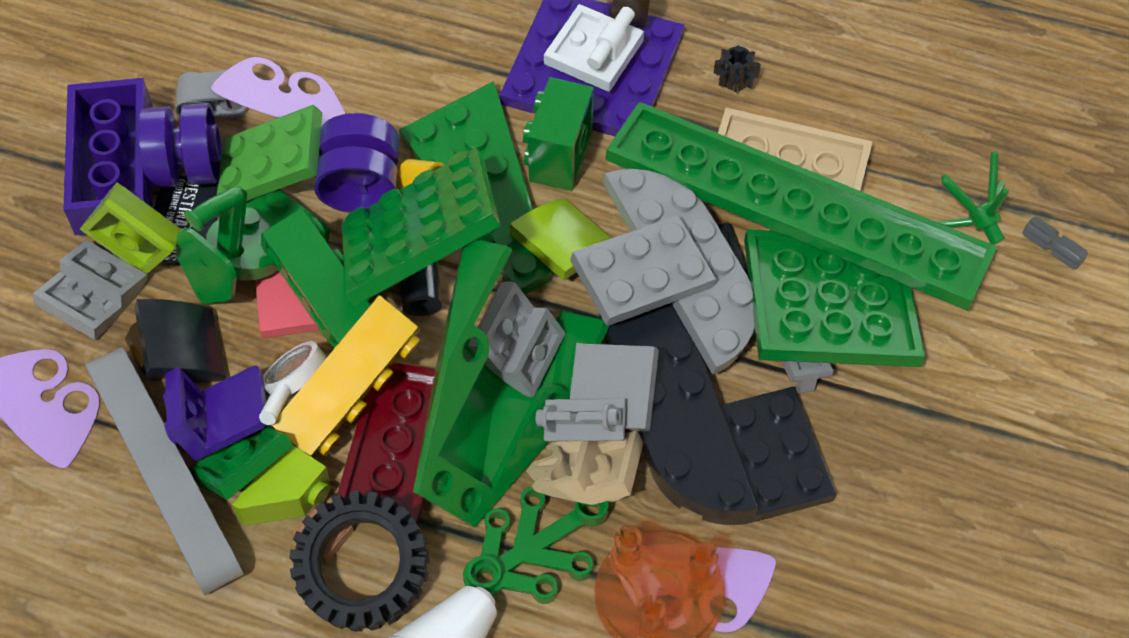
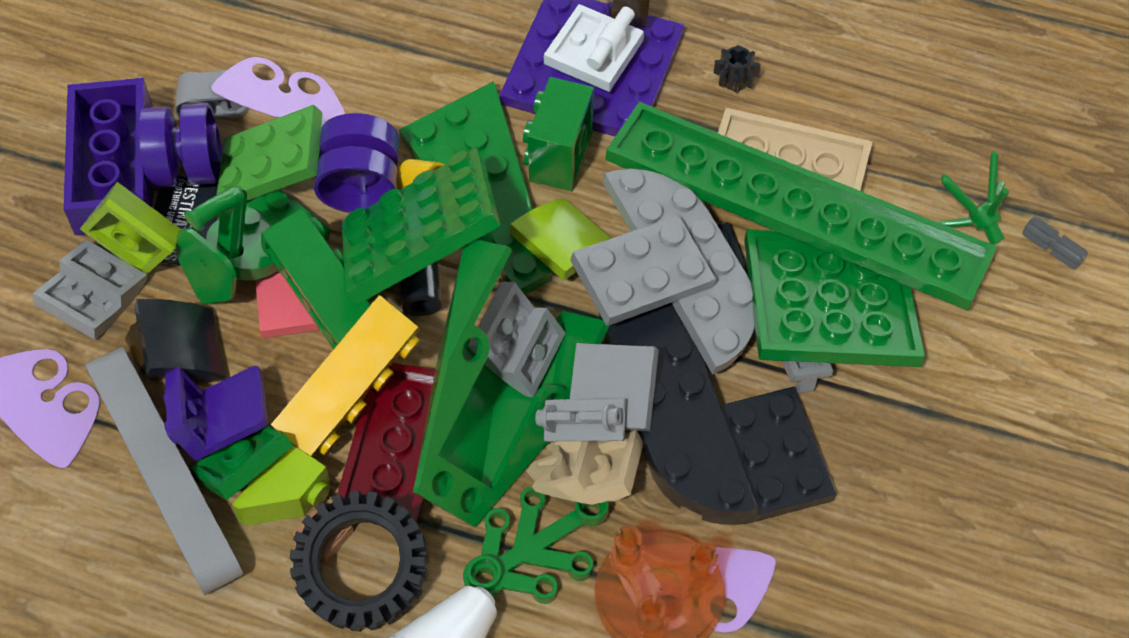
white piece [259,341,326,425] -> none

